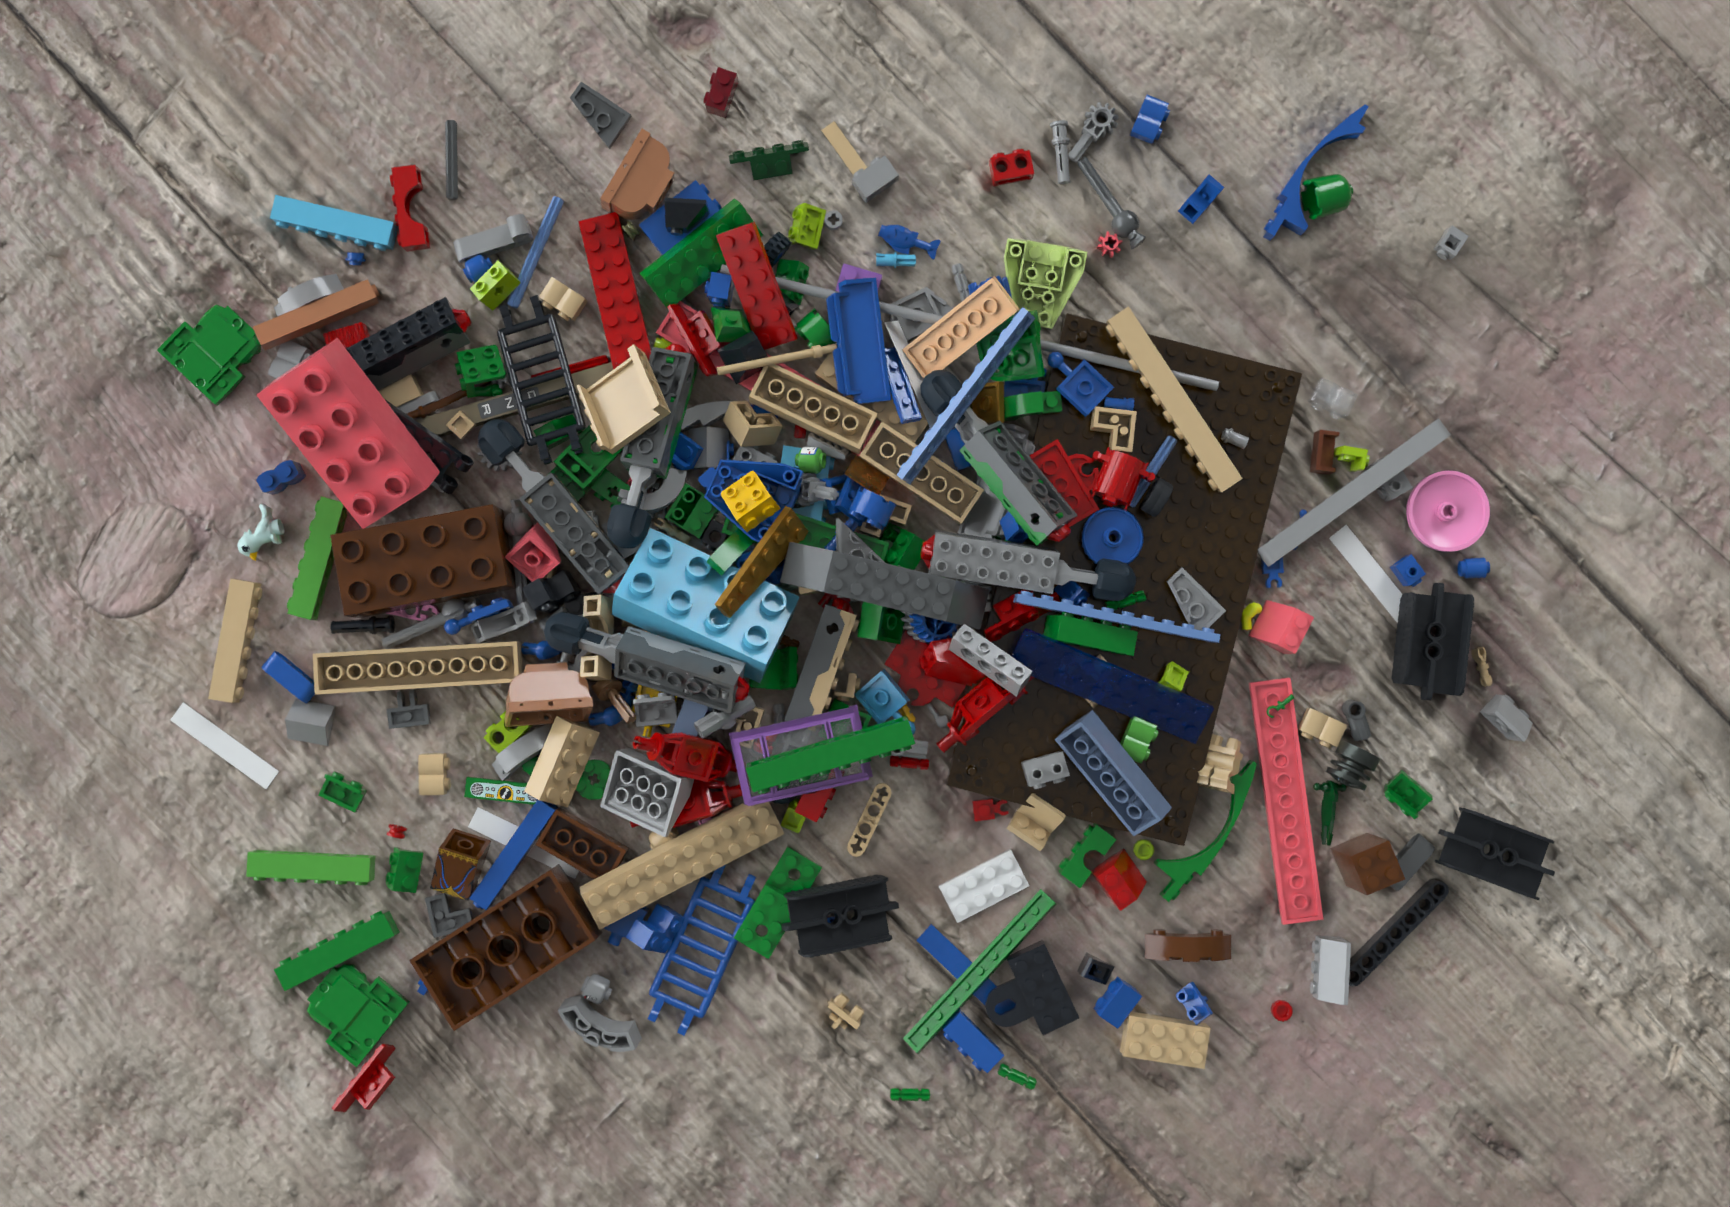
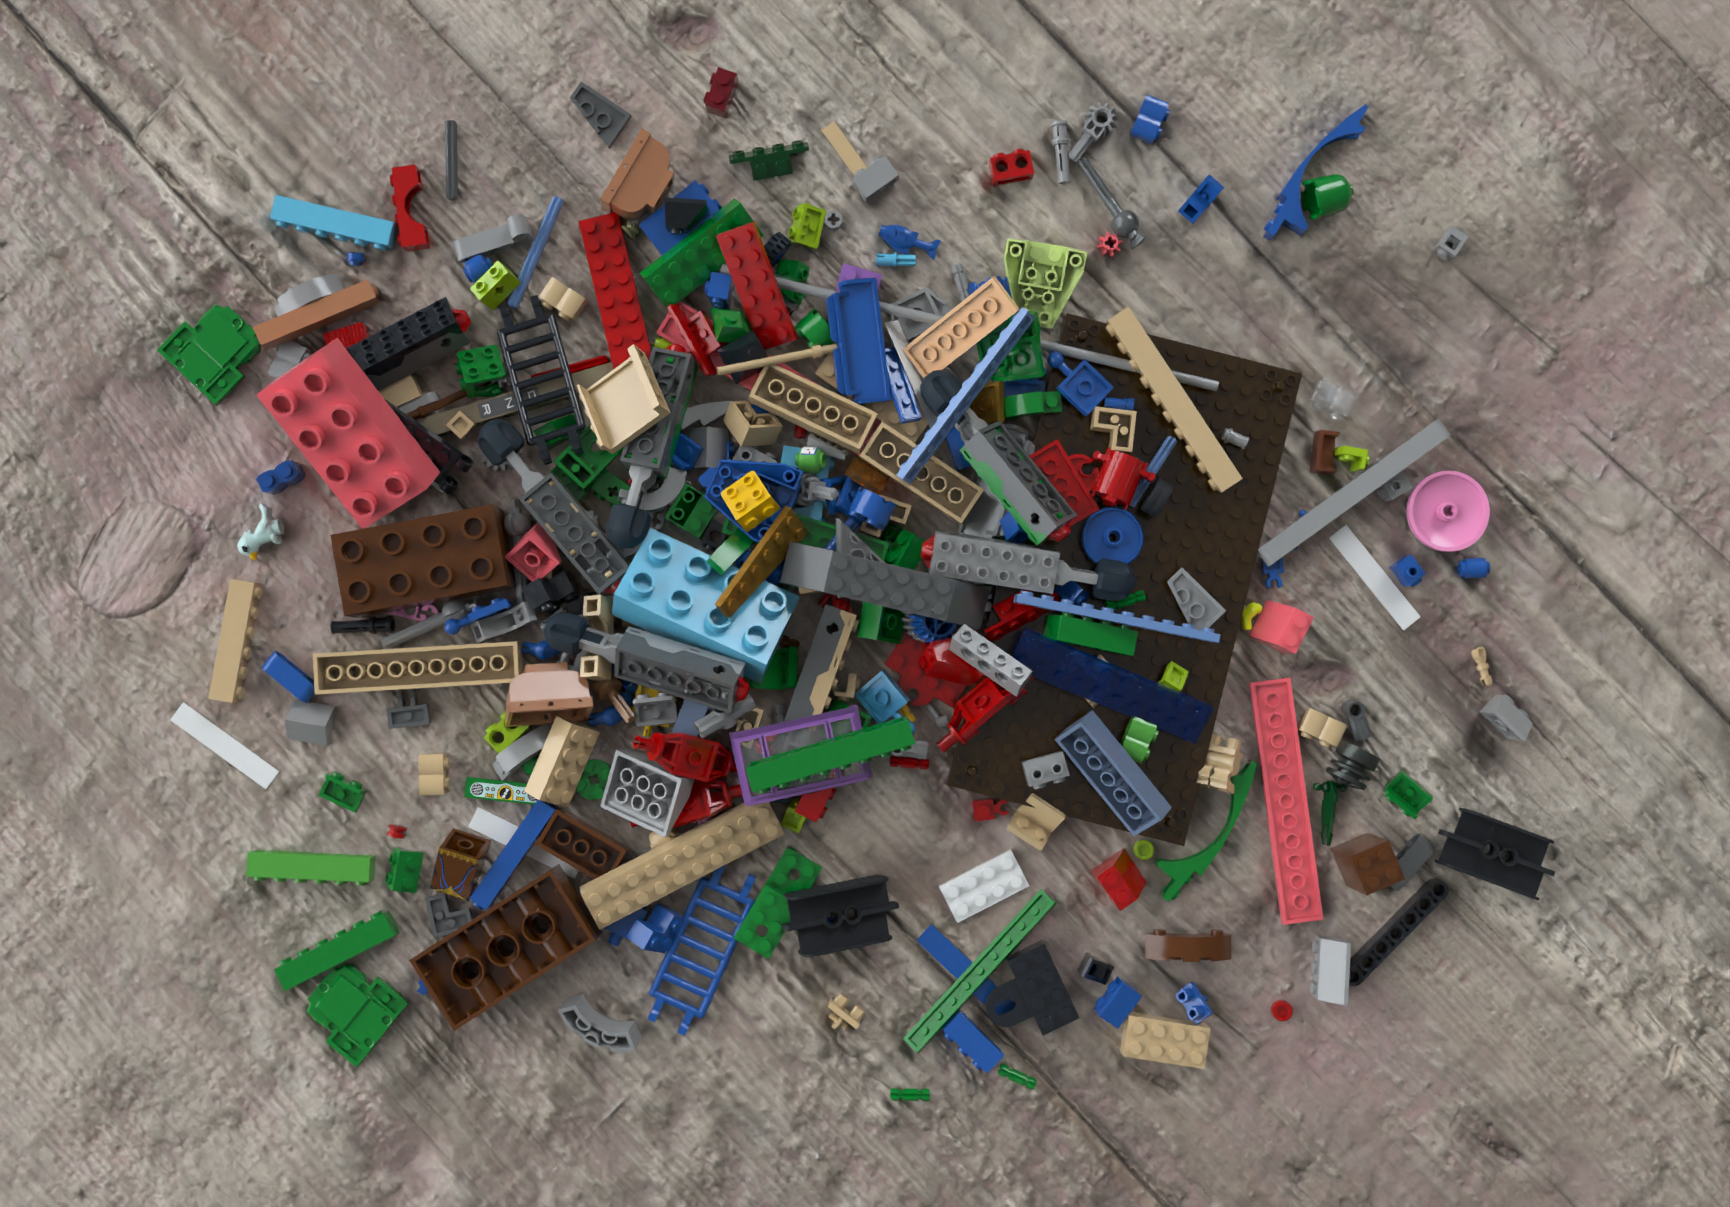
bright green brick [287,496,348,620] -> none
red bracket [332,1044,396,1112] -> none
light grey head [581,974,613,1004] -> none
tan piece [654,518,691,544] -> none
tan beam [847,783,891,857] -> none
green arch [1058,823,1117,888] -> none
green hand [1267,694,1294,718] -> none
black piece [1392,583,1474,701] -> none

